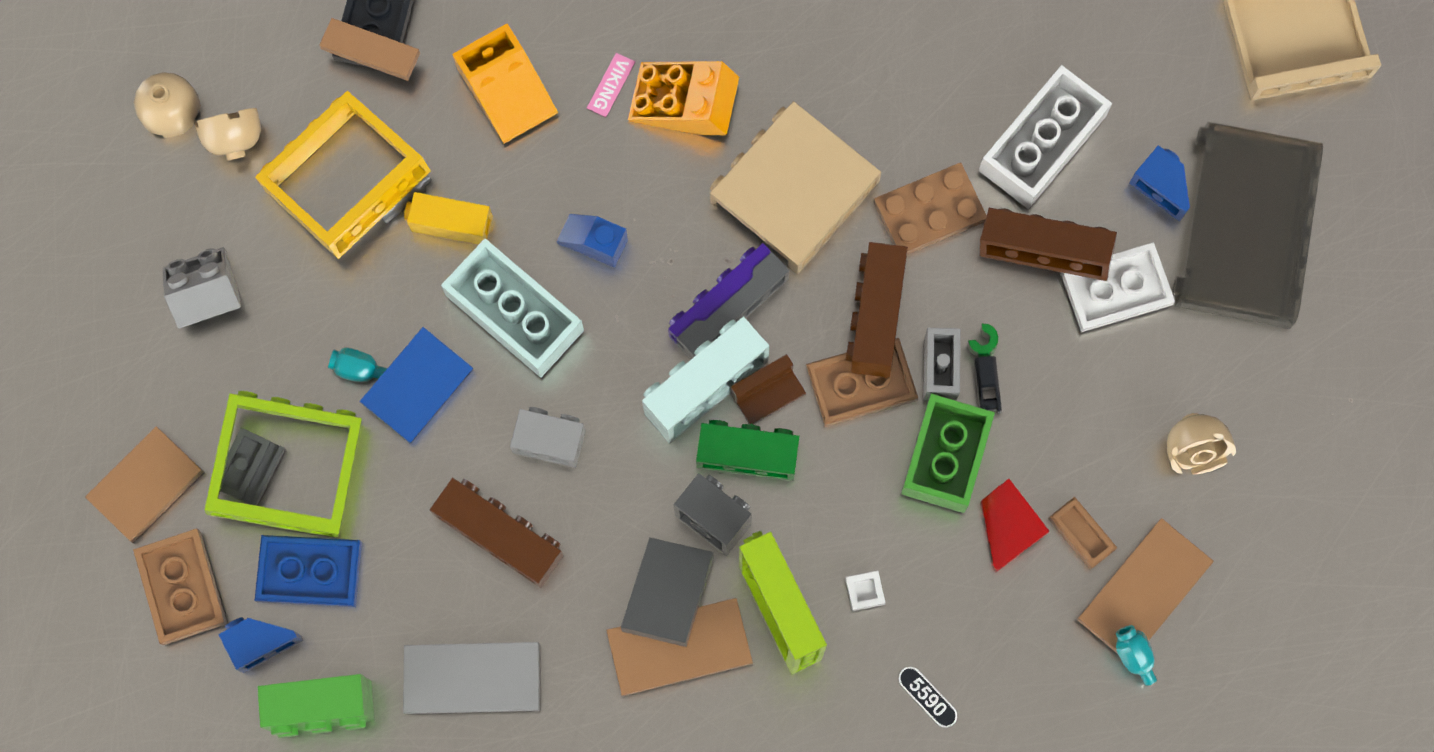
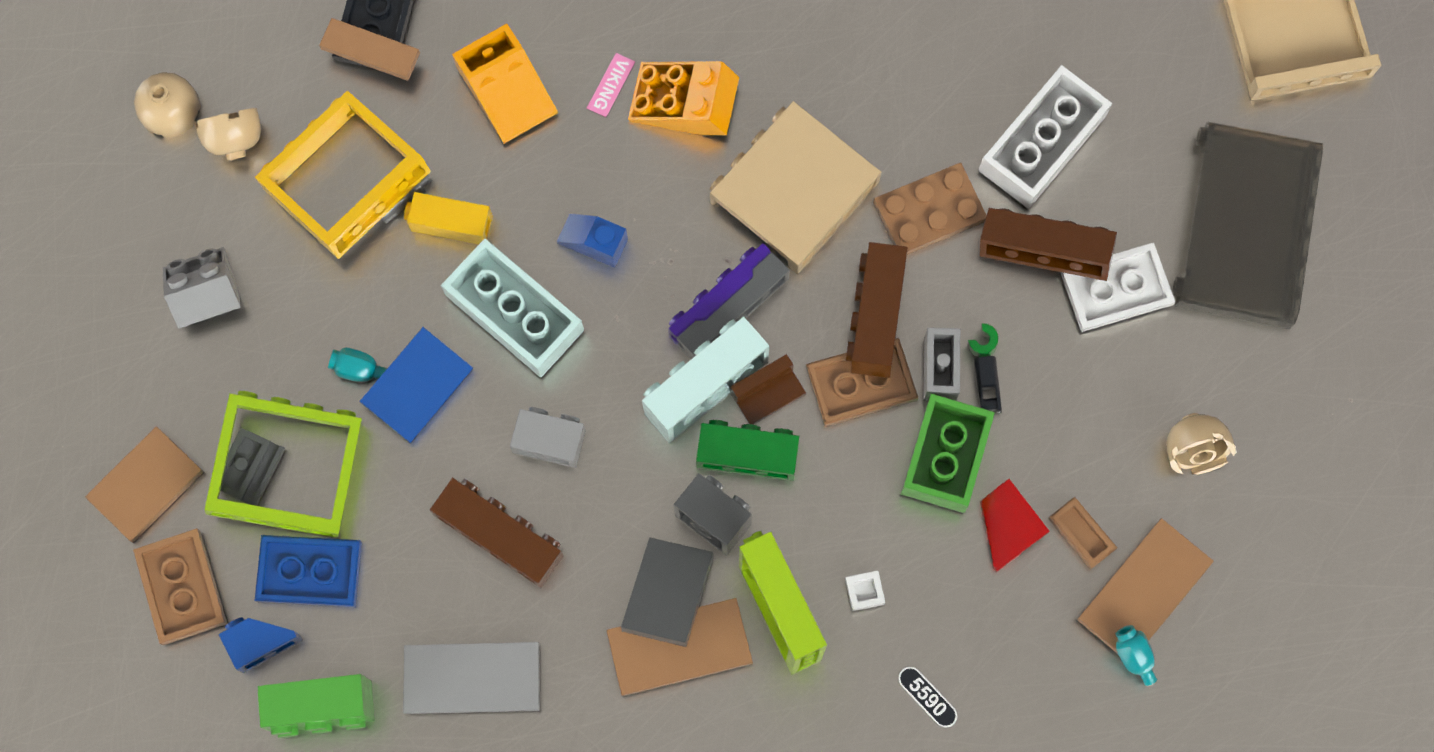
blue slope [1129,145,1190,222] -> none

